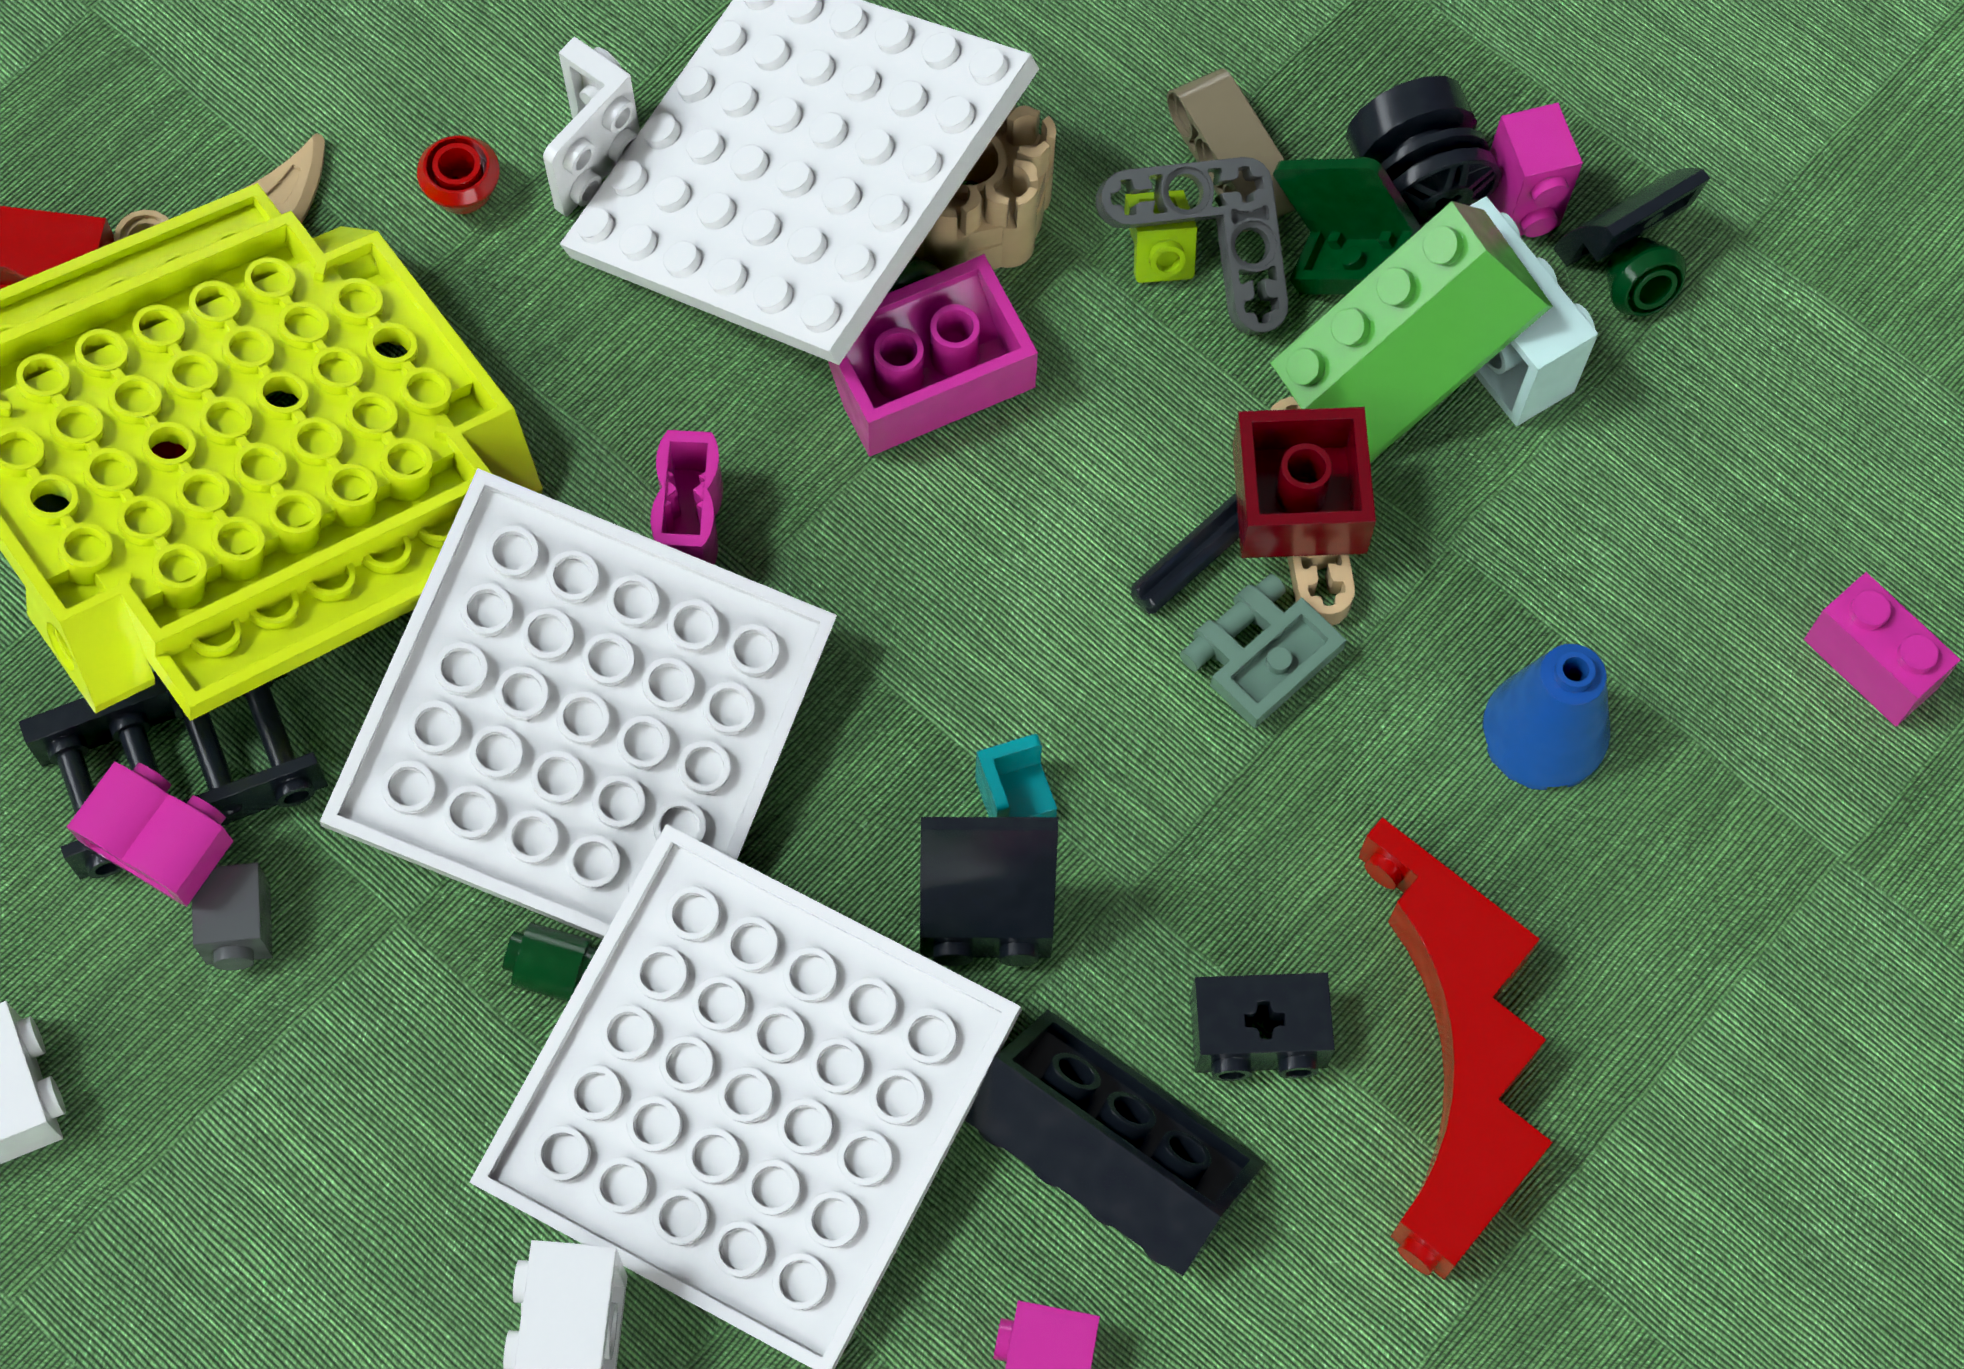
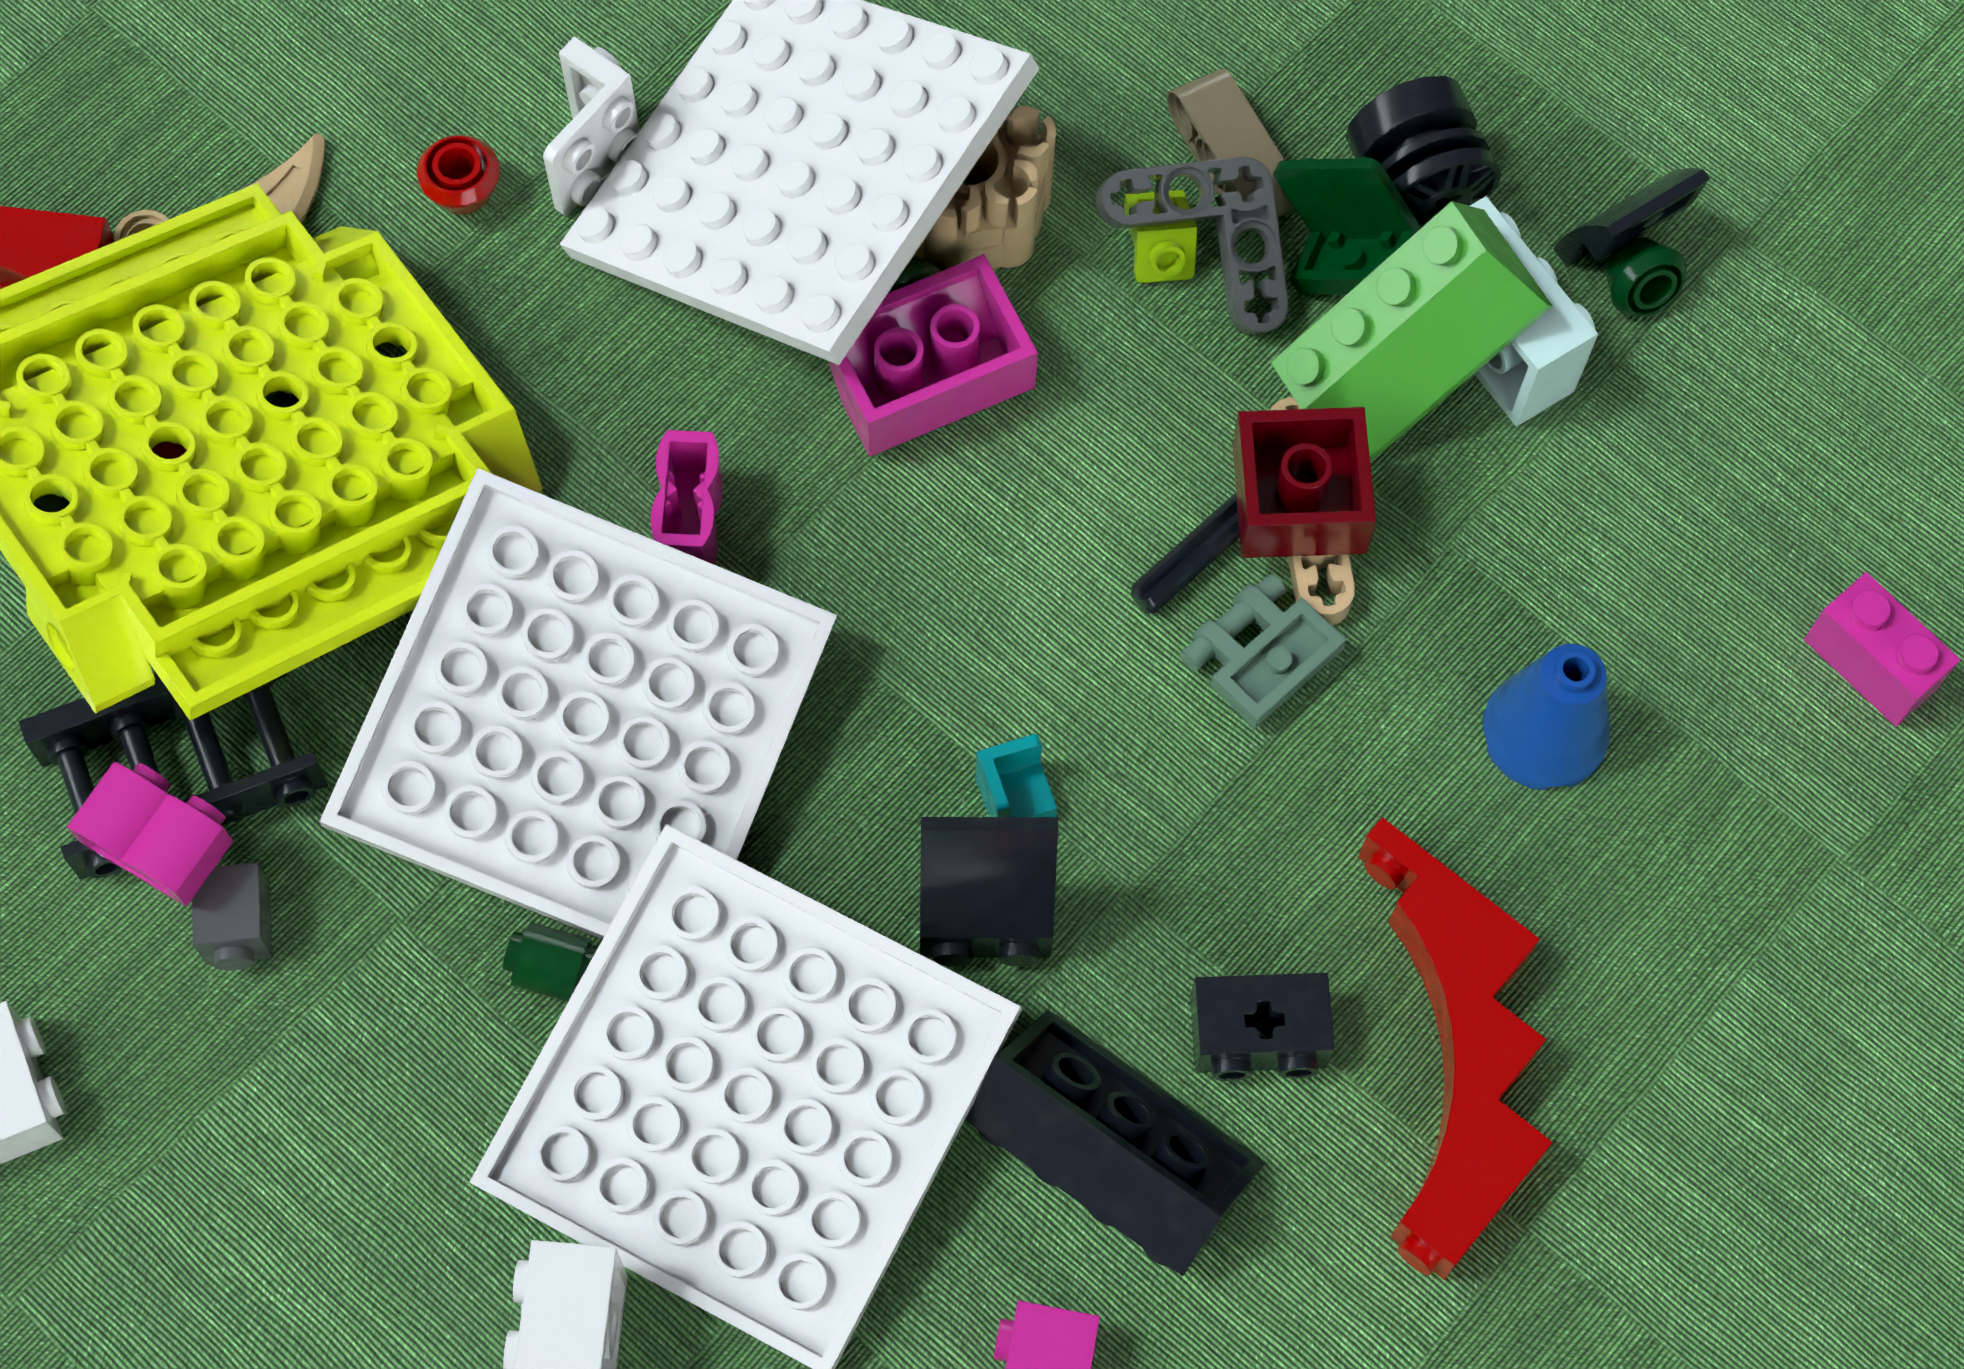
dark pink brick [1488,103,1583,237] -> none

